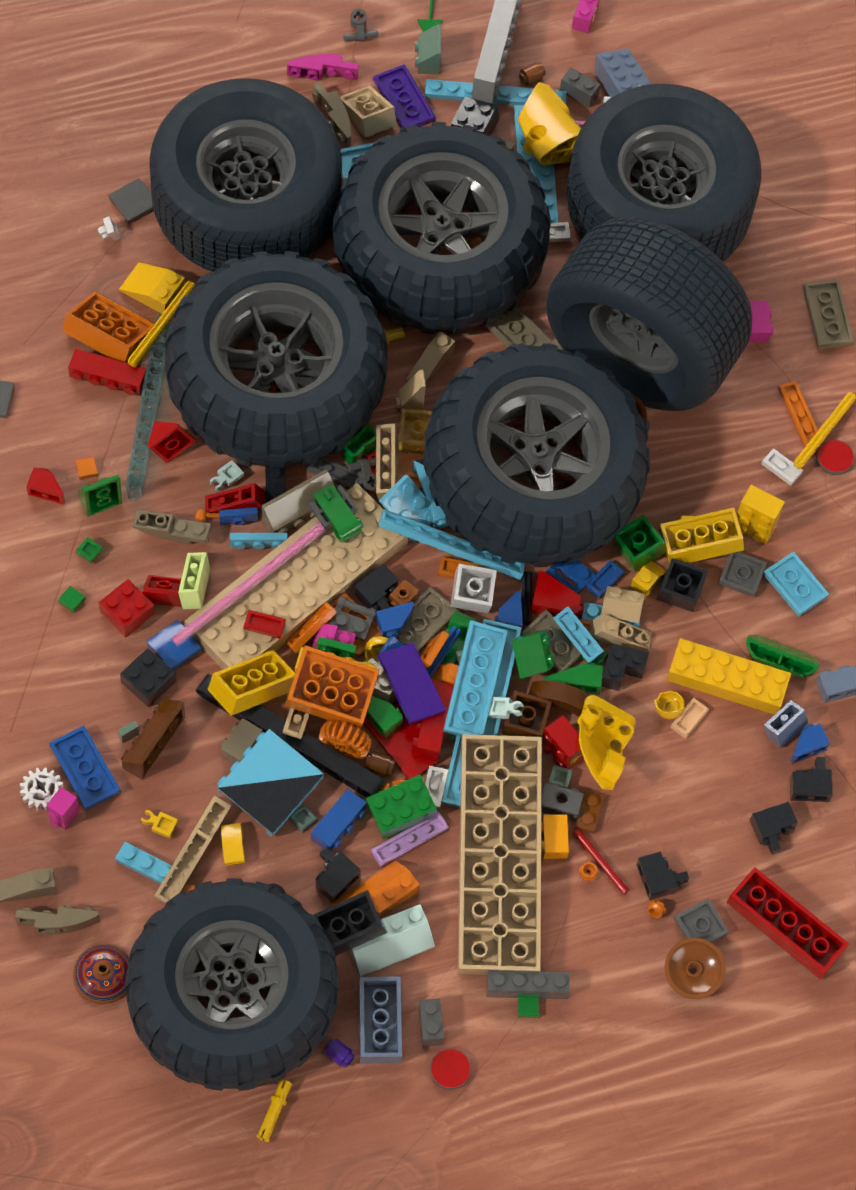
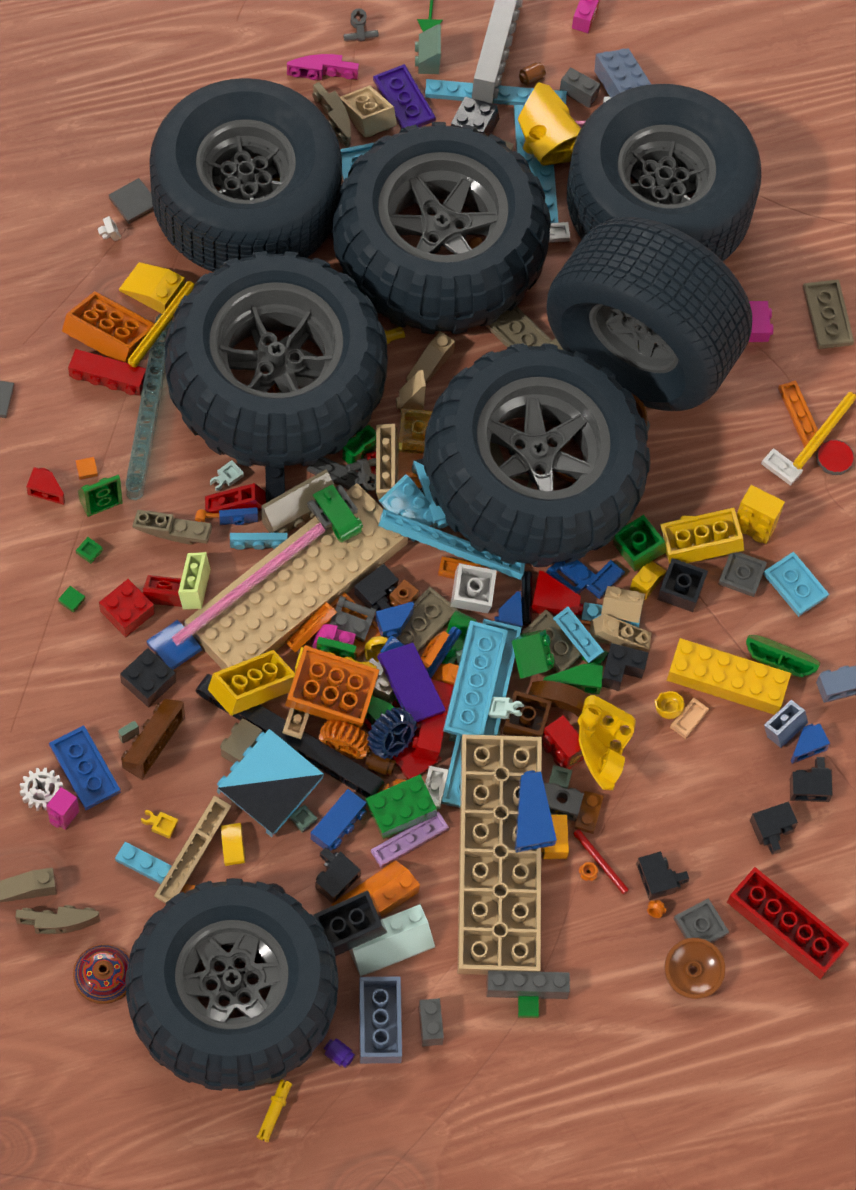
red slope [147,421,196,463] -> none
red tile [243,610,286,639] -> none
red tile [430,1049,471,1090] -> none
none -> dark blue gear [367,707,417,759]
none -> blue slope [515,770,557,853]

